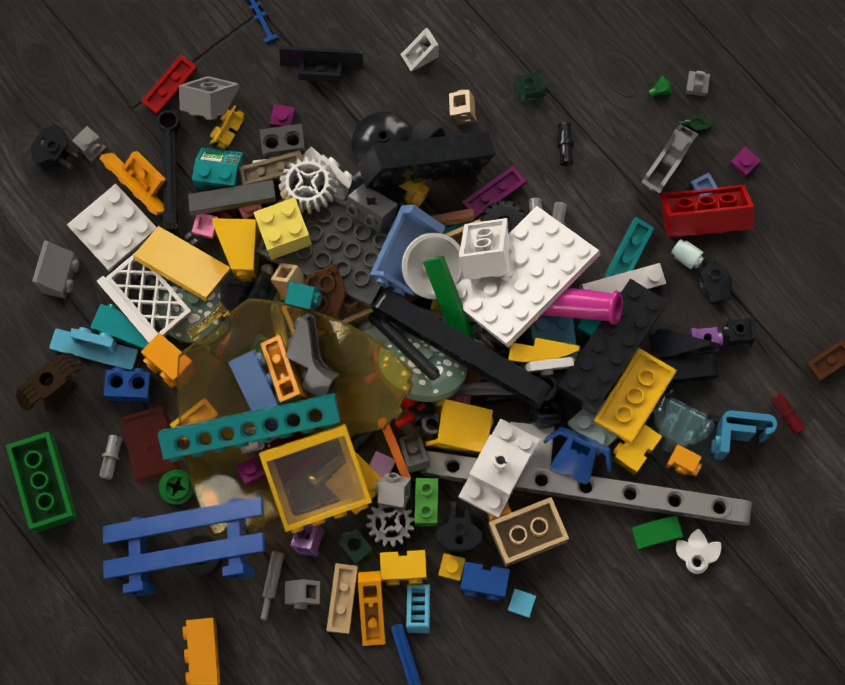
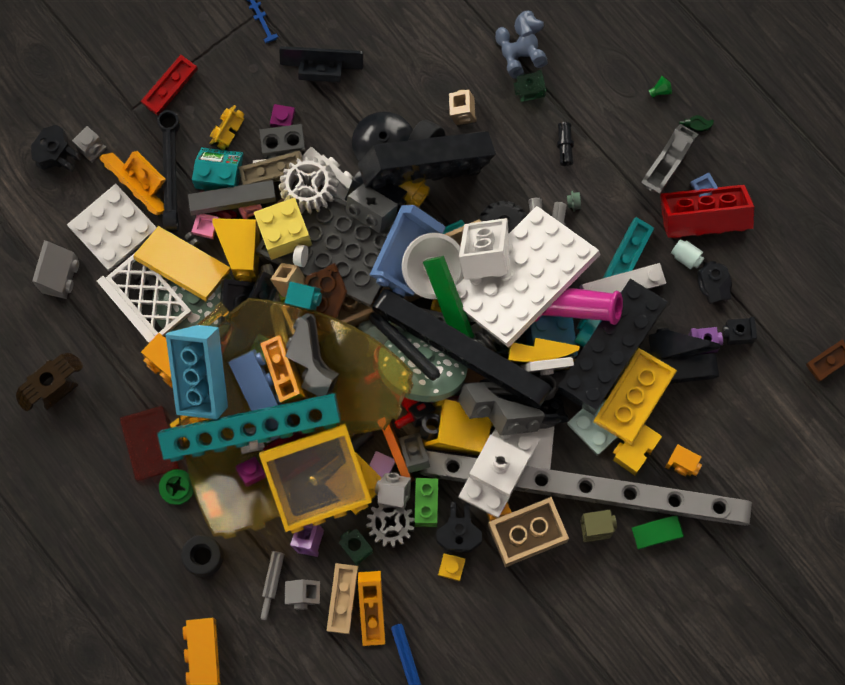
green brick [6,431,78,533] -> none
medium azure bracket [49,327,138,371] -> none
teal slope [90,304,149,351] -> none
light grey axle [99,435,123,480] -> none
blue fence [103,497,265,597] -> none
blue brick [104,367,153,402] -> none
light grey slope [179,76,239,120] -> none
yellow brick [380,550,427,586] -> none
white slope [400,28,439,71] -> none
medium azure slope [406,584,430,633] -> none
nougat axle [431,208,475,226] -> none
blue brick [460,562,510,602] -> none
magenta plate [462,165,526,220] -> none
medium azure tile [507,589,536,618] -> none
blue piece [543,426,612,484] -> none
clear light blue torso [653,388,722,454] -> none
white plate [676,529,721,574] -> none
light grey tile [686,71,710,97] -> none
dark azure piece [711,410,777,460] -> none
magenta plate [730,147,761,178] -> none
dark red axle [771,393,806,435] -> none
none -> medium azure slope [166,325,228,420]
none -> white tile [293,244,308,267]
none -> dark grey arch [458,382,545,436]
none -> sand blue animal [495,10,548,79]
none -> sand green plate [567,191,581,212]
none -> teal beam [574,319,600,347]
none -> olive brick [580,510,617,542]

